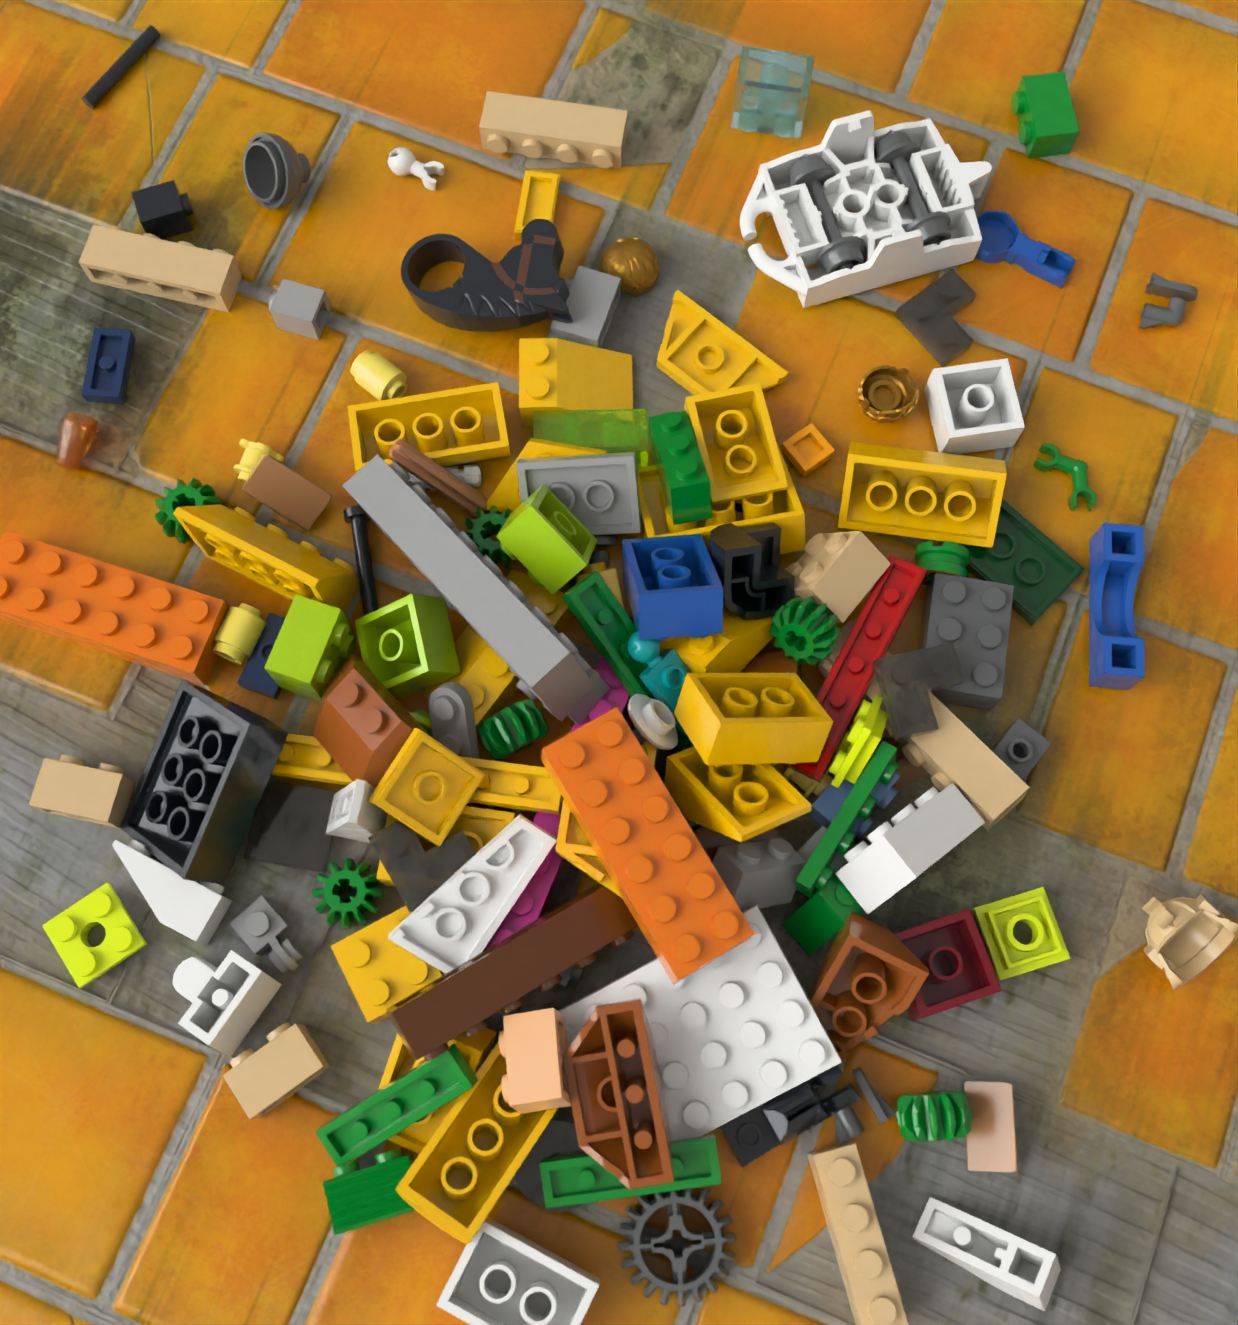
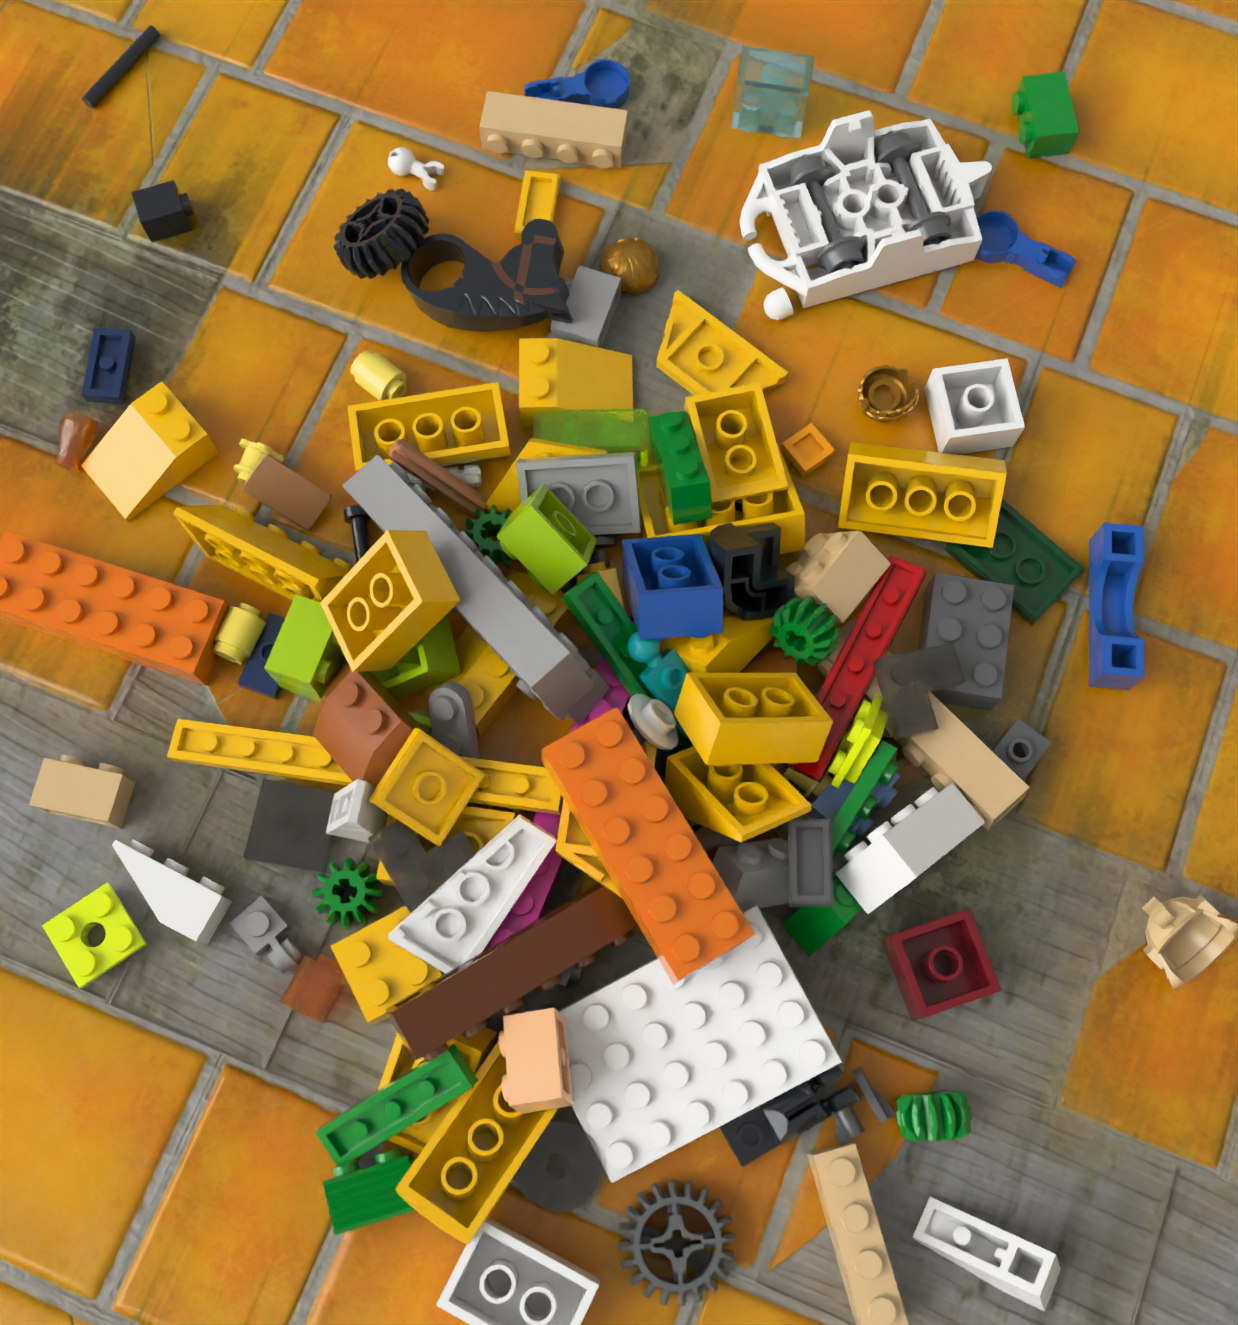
tan brick [79,224,242,312] -> none
black slope [119,680,288,884] -> none
green gear [155,478,223,545] -> none
white brick [172,950,282,1057] -> none
tan brick [222,1022,331,1119] -> none
dark grey piece [243,133,311,209] -> none
light grey brick [269,279,331,340] -> none
green gear [478,699,549,760] -> none
green plate [539,1135,722,1208] -> none
dark orange wedge [563,998,675,1190] -> none
dark orange wedge [807,911,929,1065] -> none
clear smoke plate [895,269,976,367] -> none
green wheel [914,541,971,587] -> none
slope [963,1081,1018,1173] -> none
neon yellow piece [972,887,1071,981] -> none
green arm [1034,443,1097,512] -> none
dark grey piece [1139,273,1198,329] -> none
none -> yellow slope [81,381,219,521]
none -> clear orange brick [279,953,348,1023]
none -> yellow brick [320,530,460,672]
none -> black gear [333,188,429,279]
none -> blue piece [524,58,630,109]
none -> white hinge [764,287,794,320]
none -> dark grey tile [788,819,833,907]

